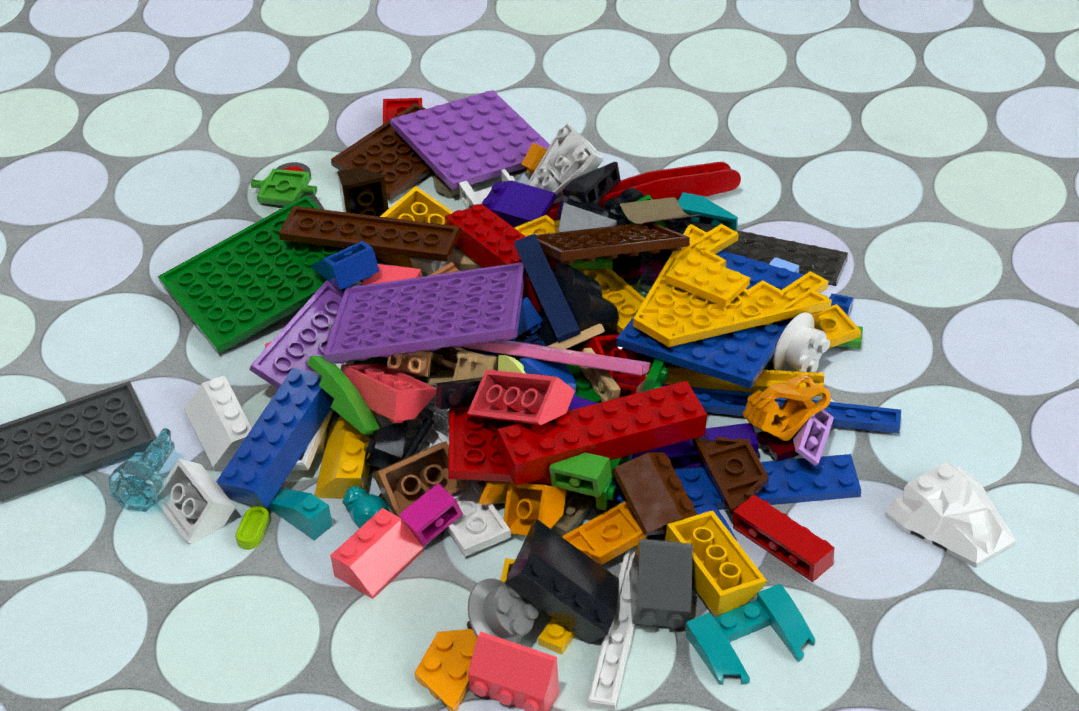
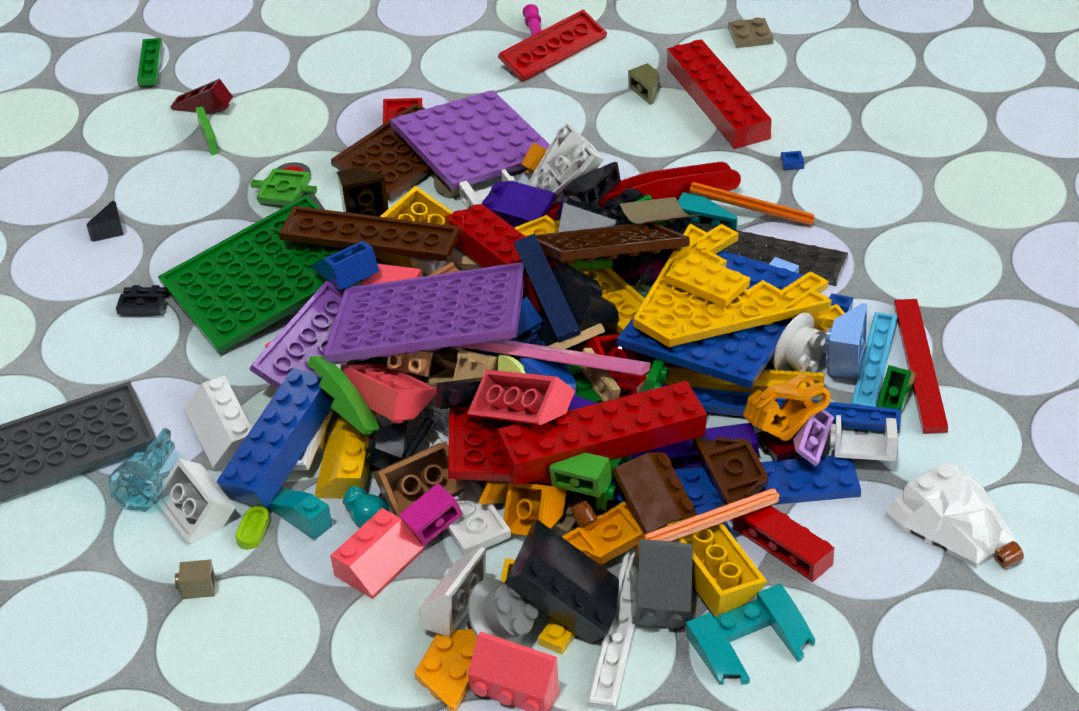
none -> black slope [86,201,124,242]
none -> black plate [116,285,169,315]
none -> green plate [137,38,163,86]
none -> dark red slope [170,78,233,113]
none -> dark tan brick [175,559,216,599]
none -> bright green tile [195,106,218,156]
none -> white slope [418,547,486,637]
none -> red tile [498,9,607,82]
none -> dark pink pin [522,4,542,36]
none -> dark orange hose [570,499,597,527]
none -> olive slope [628,63,660,105]
none -> orange axle [643,488,780,542]
none -> red brick [667,39,772,149]
none -> orange axle [689,182,815,226]
none -> dark tan plate [728,17,774,48]
none -> blue tile [780,151,804,170]
none -> light blue slope [825,303,867,380]
none -> white panel [830,415,898,461]
none -> medium azure tile [851,312,898,407]
none -> green slope [877,365,916,414]
none -> red tile [894,299,948,434]
none -> dark orange hose [994,541,1024,569]

